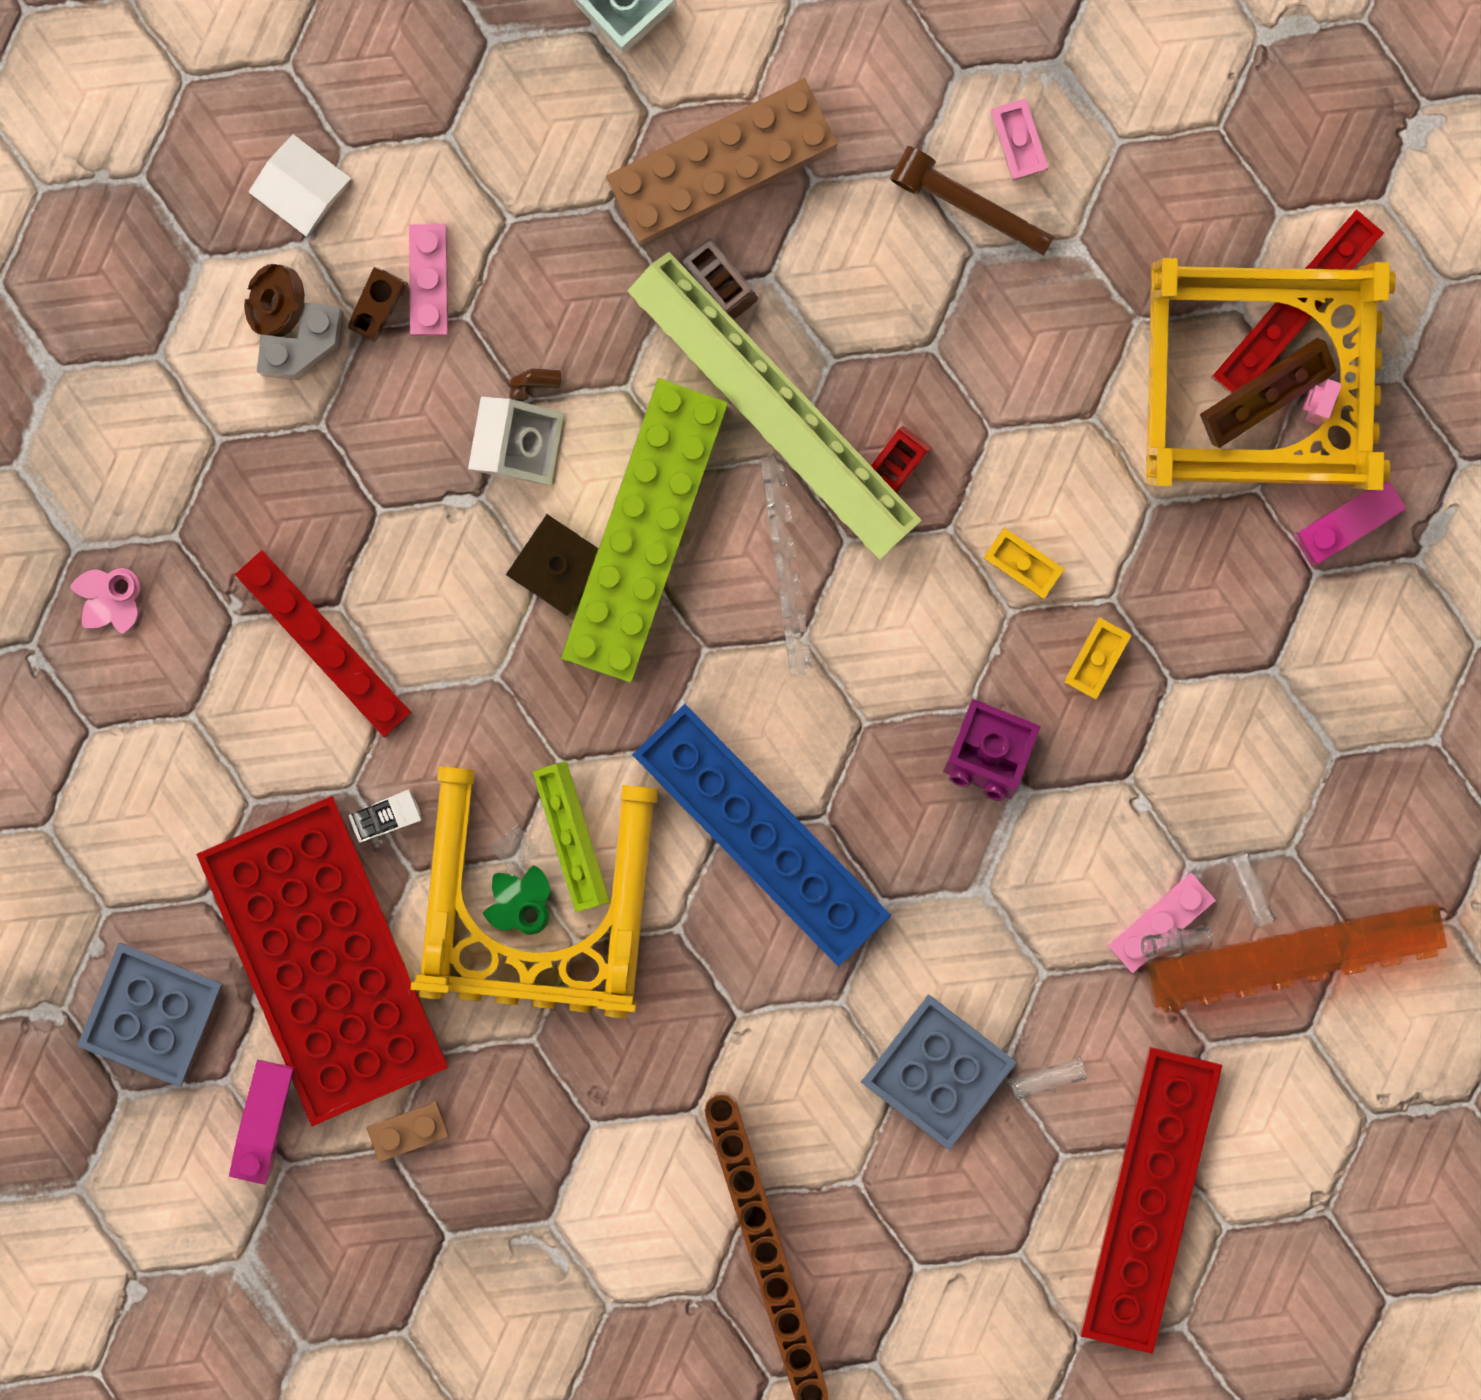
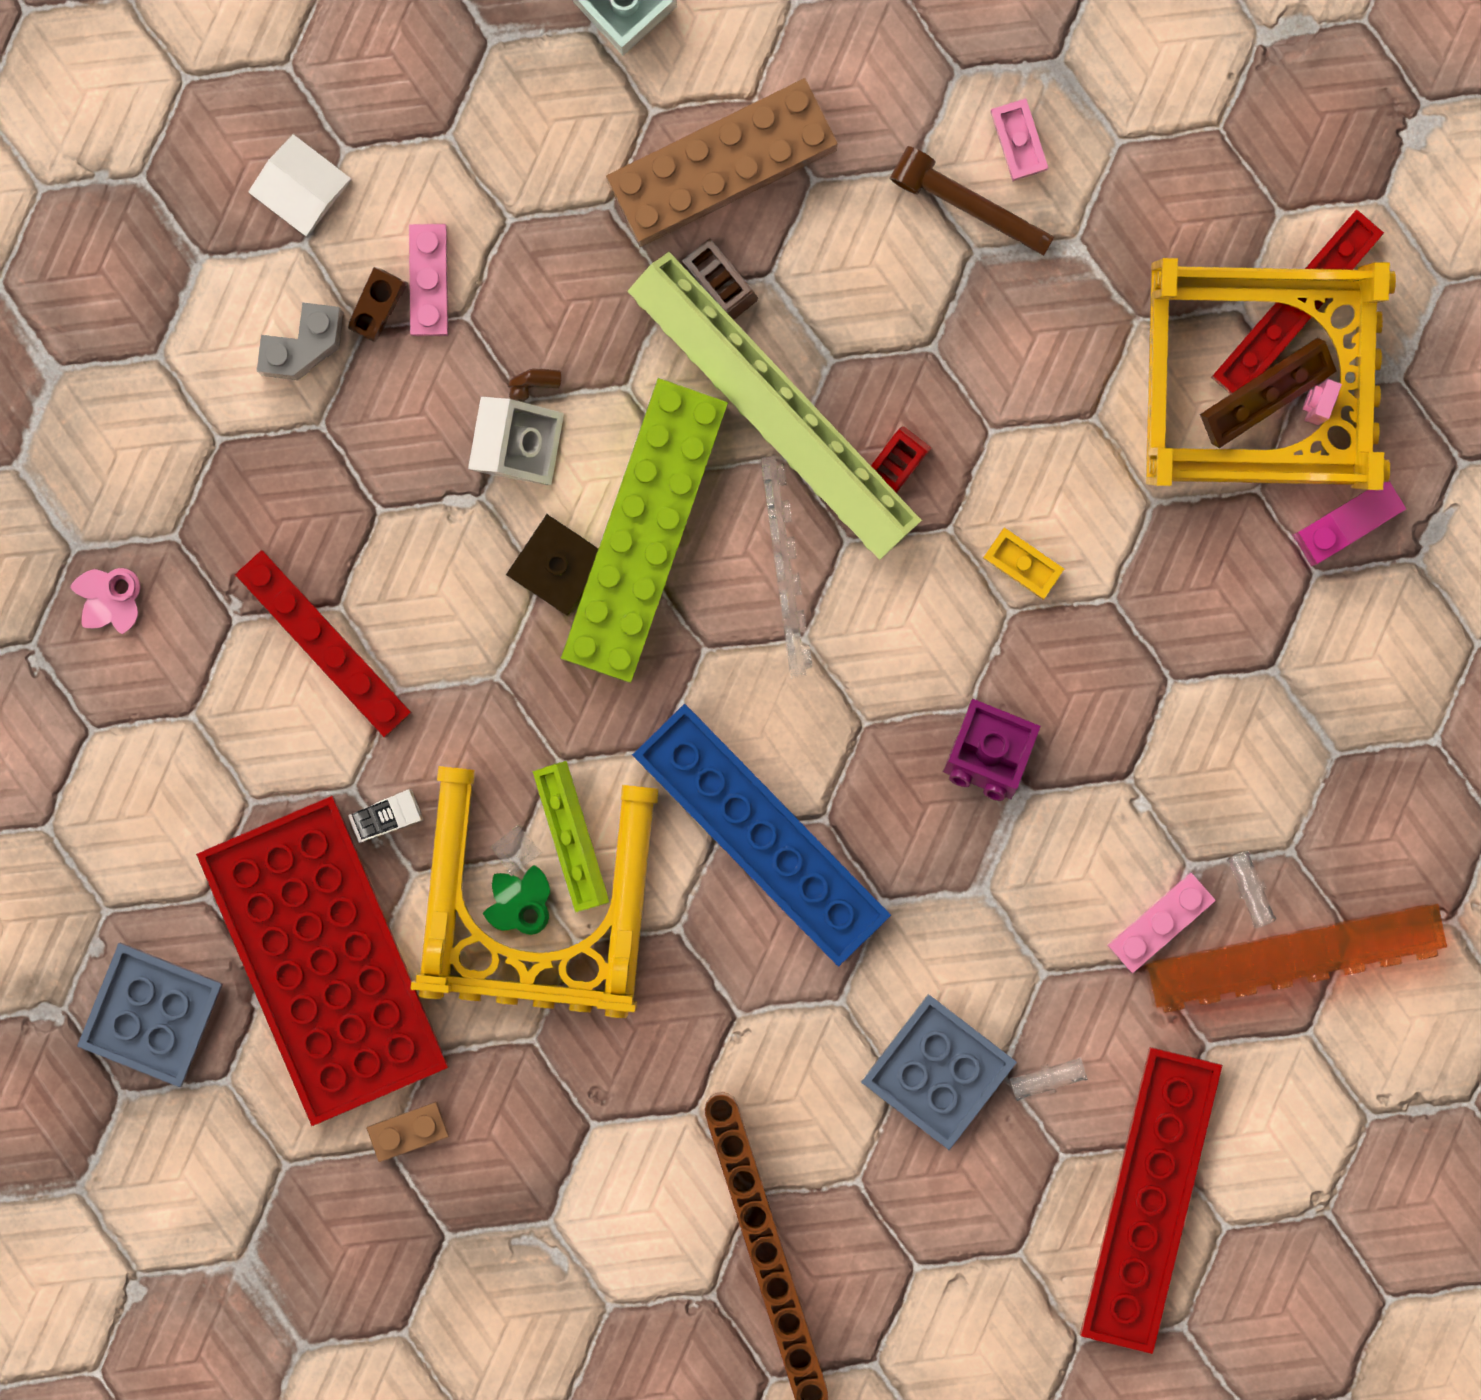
dark pink slope [228,1059,294,1185] -> none
reddish brown tile [244,264,305,337] -> none
yellow plate [1063,617,1132,700] -> none
clear pin [1141,926,1213,959] -> none

